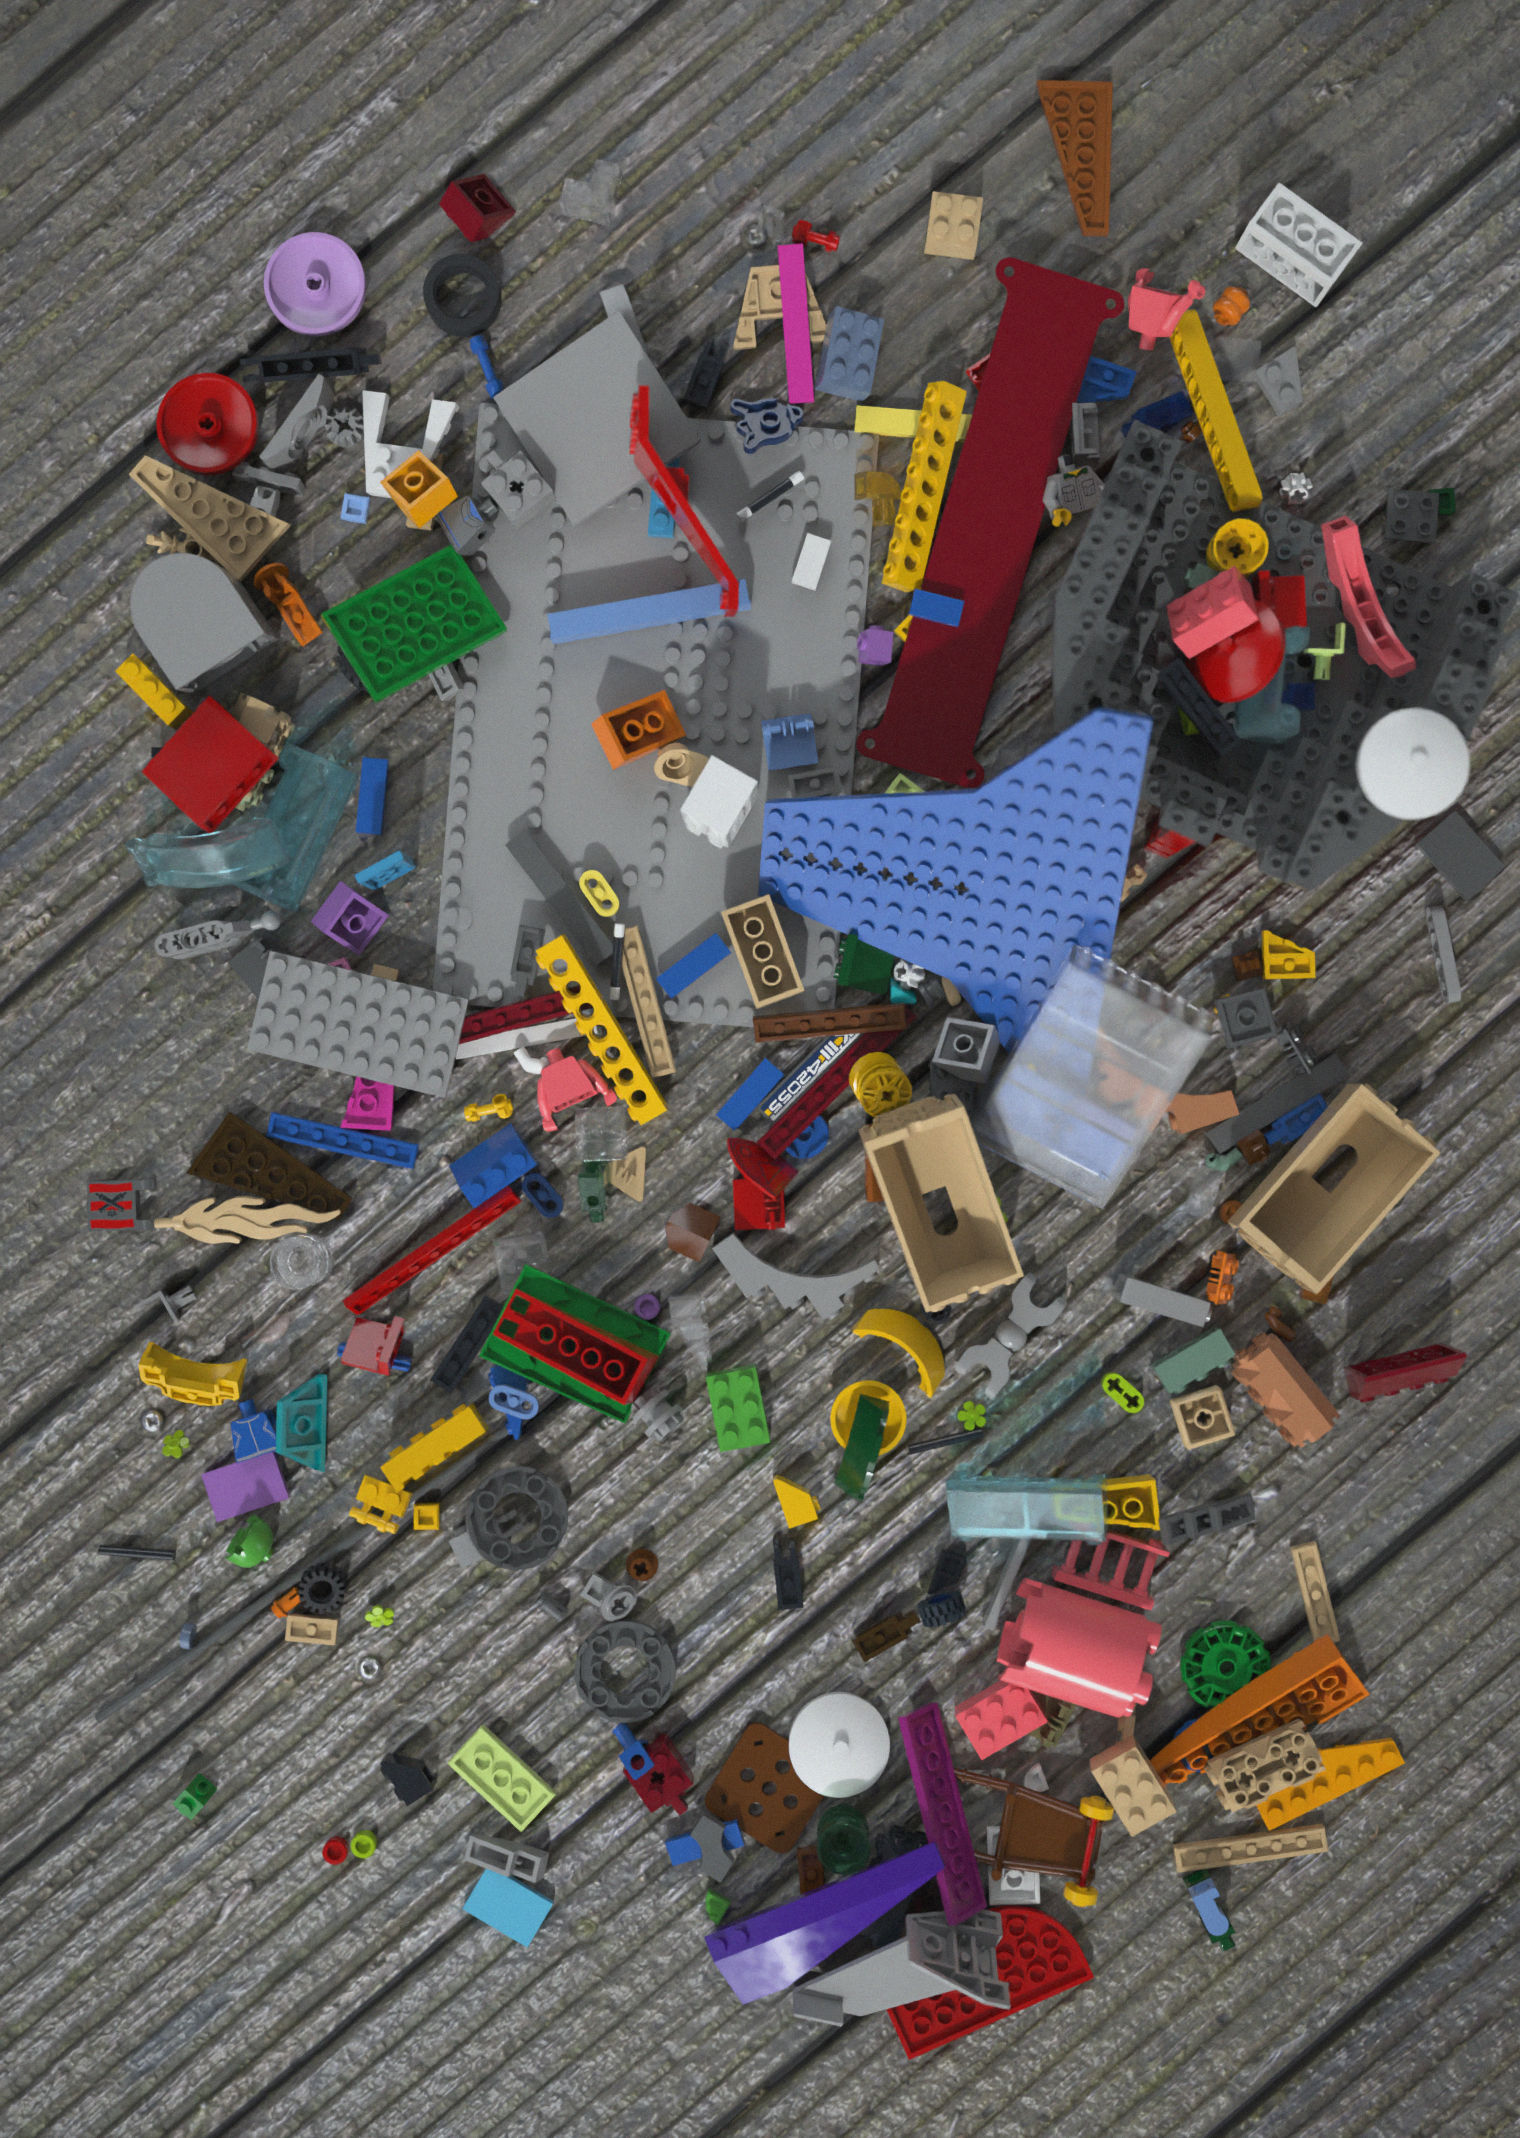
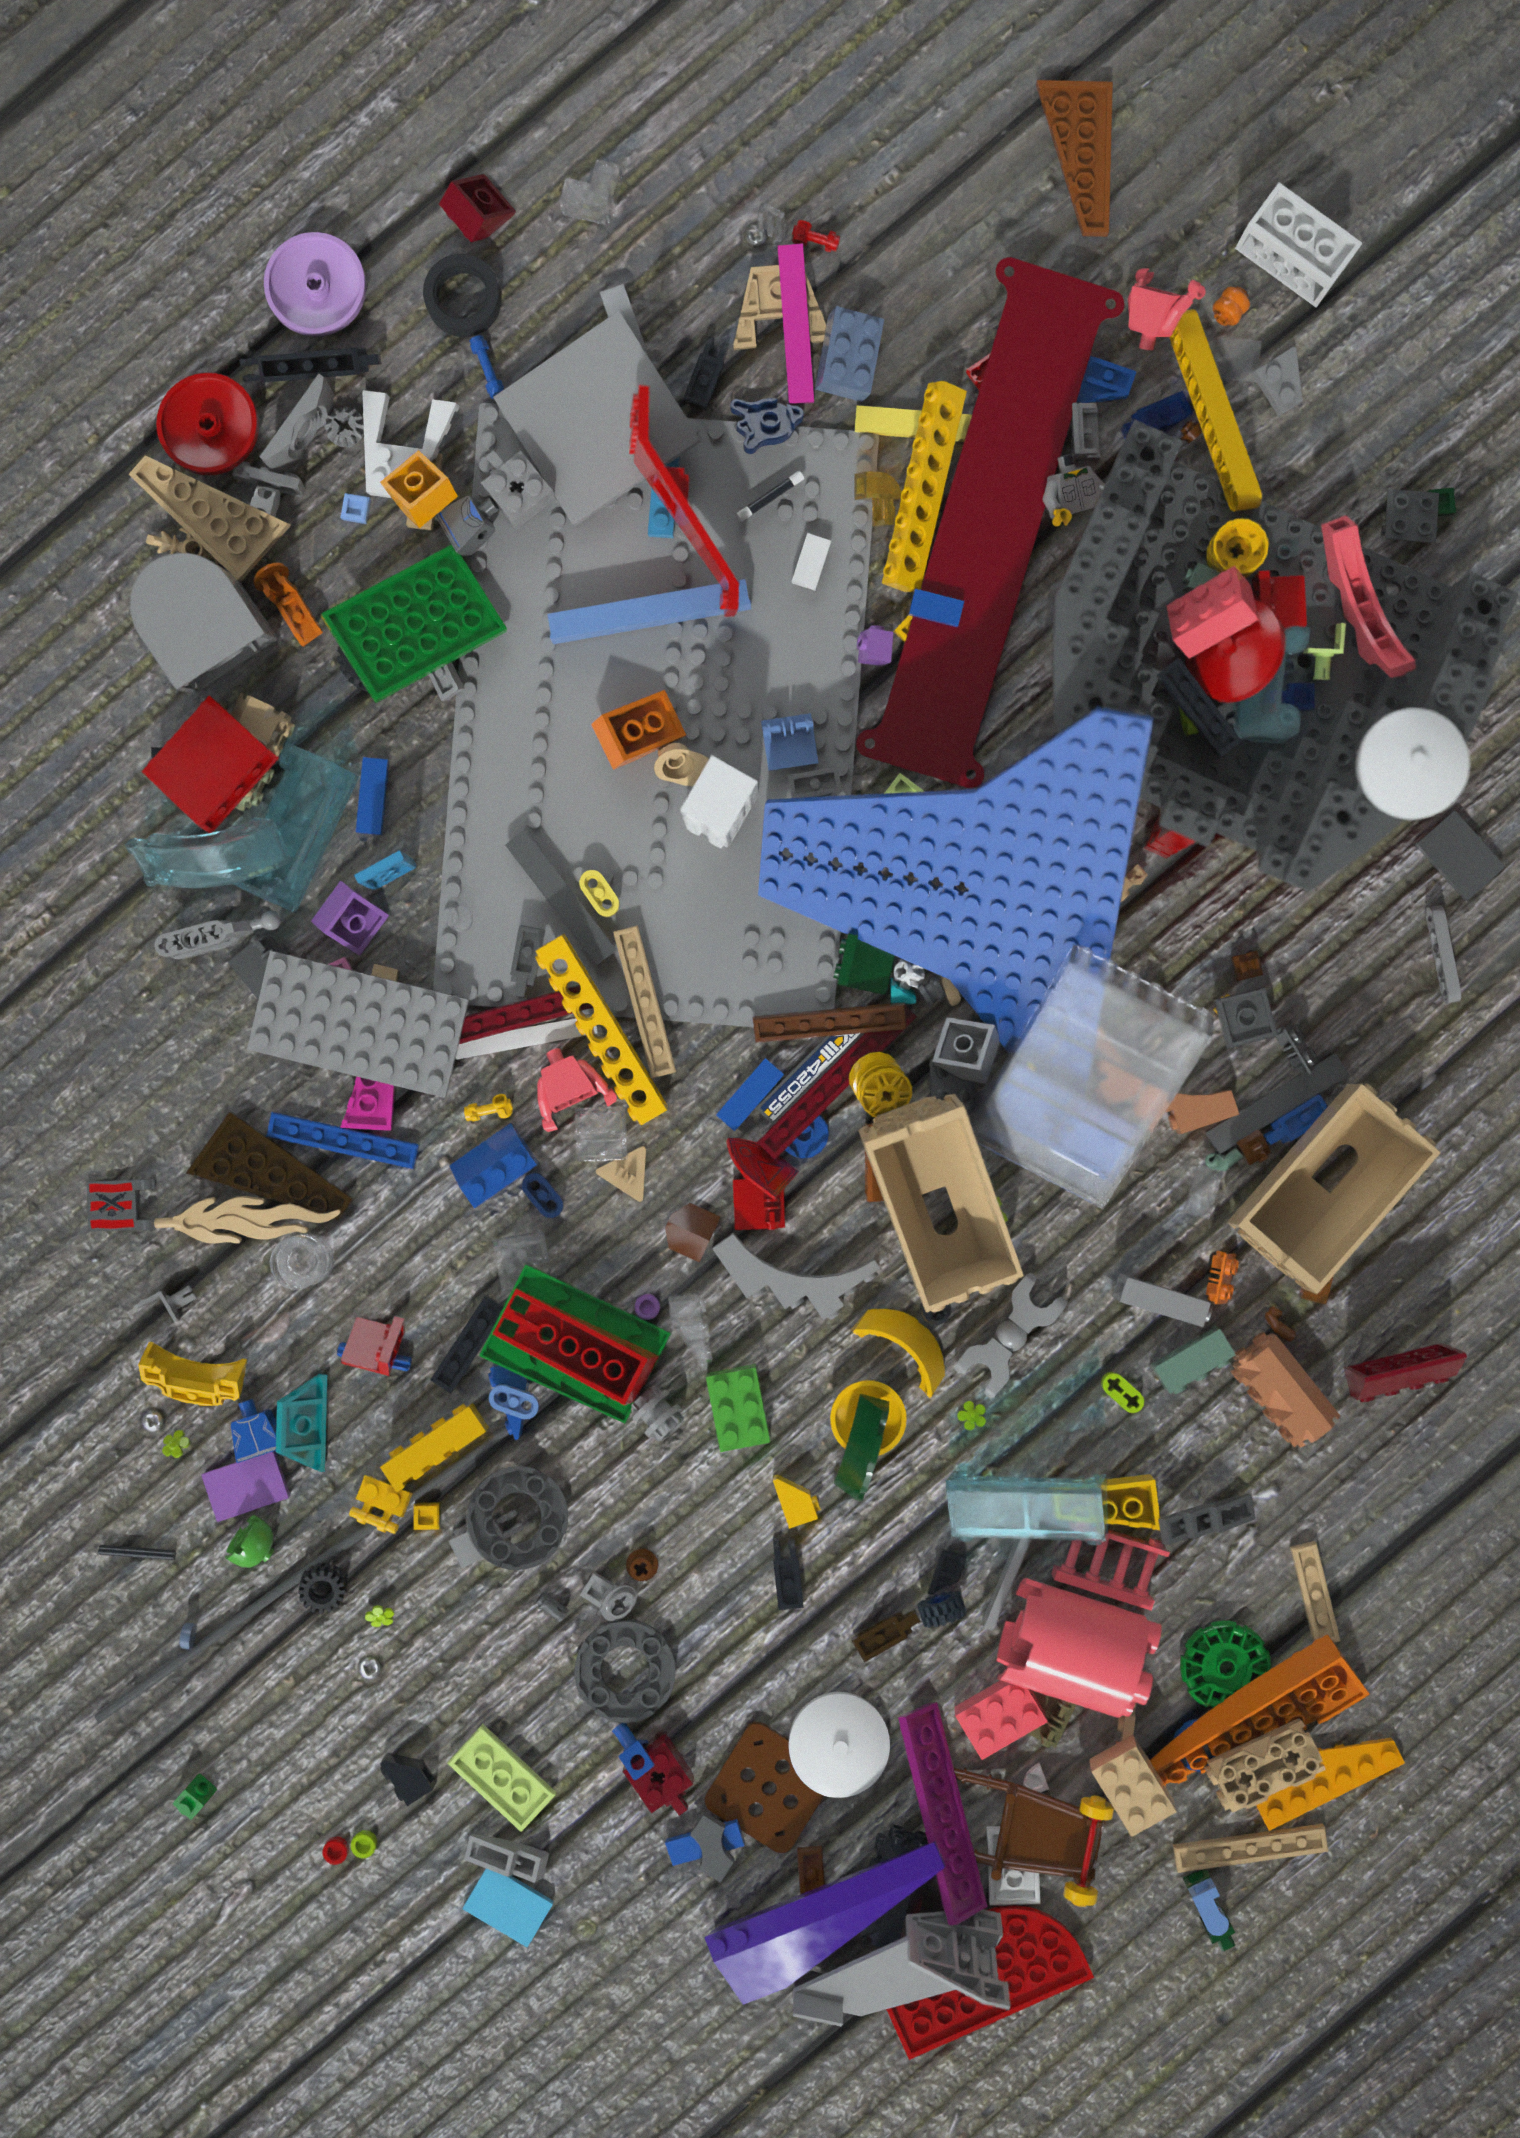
yellow brick [115,654,194,730] -> none
orange pin [271,1587,300,1618] -> none
tan plate [285,1613,339,1645] -> none
red tile [342,1185,522,1315] -> none
white arm [514,1046,550,1074] -> none
clear green torso [578,1160,610,1223] -> none
black bar [609,923,625,1000] -> none
blue tile [656,933,731,999] -> none
bright green tile [705,1888,731,1925] -> none
tan brick [721,894,804,1009] -> none
clear green wheel [817,1804,871,1875] -> none
black bar [908,1427,983,1455] -> none
tan brick [924,191,983,260] -> none
tan brick [1170,1385,1235,1450] -> none
dark orange tile [1219,1200,1242,1225] -> none
yellow wing [1261,930,1316,980] -> none
white gear [1279,472,1313,505] -> none

